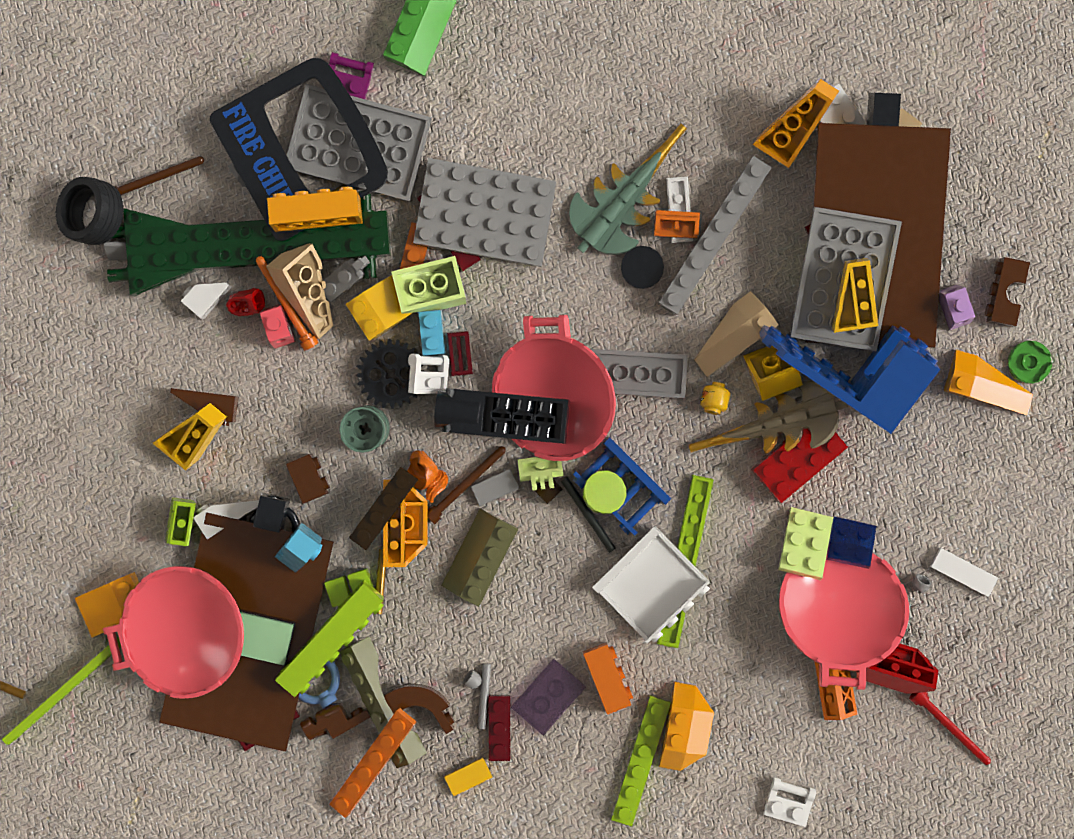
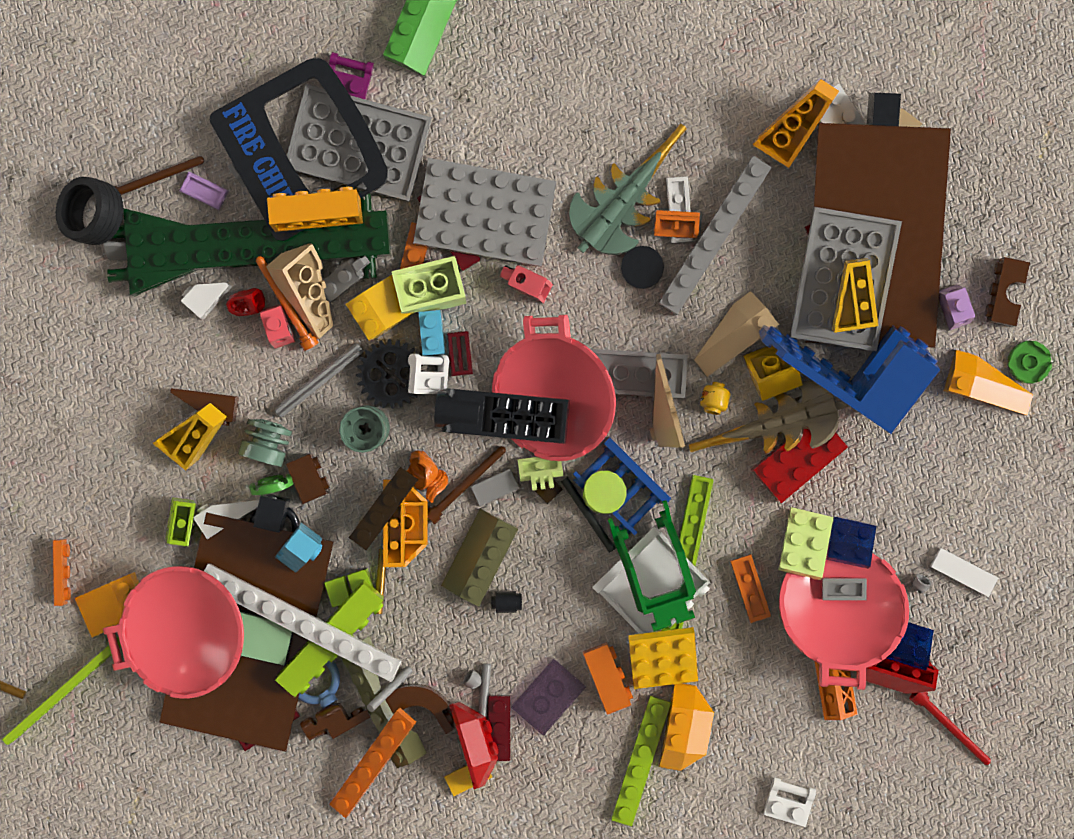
none -> orange plate [53,539,71,606]
none -> lavender tile [179,172,229,210]
none -> white plate [204,564,402,682]
none -> sand green wheel [238,418,292,467]
none -> bright green tile [249,474,293,495]
none -> light grey axle [274,343,363,417]
none -> light grey bar [367,666,413,712]
none -> red wedge [449,702,498,789]
none -> black brick [491,591,522,613]
none -> coral torso [500,265,553,304]
none -> green piece [608,500,696,632]
none -> yellow plate [628,627,698,689]
none -> tan wedge [650,354,685,448]
none -> orange plate [730,554,771,623]
none -> light grey plate [822,578,867,600]
none -> clear blue plate [886,622,934,671]

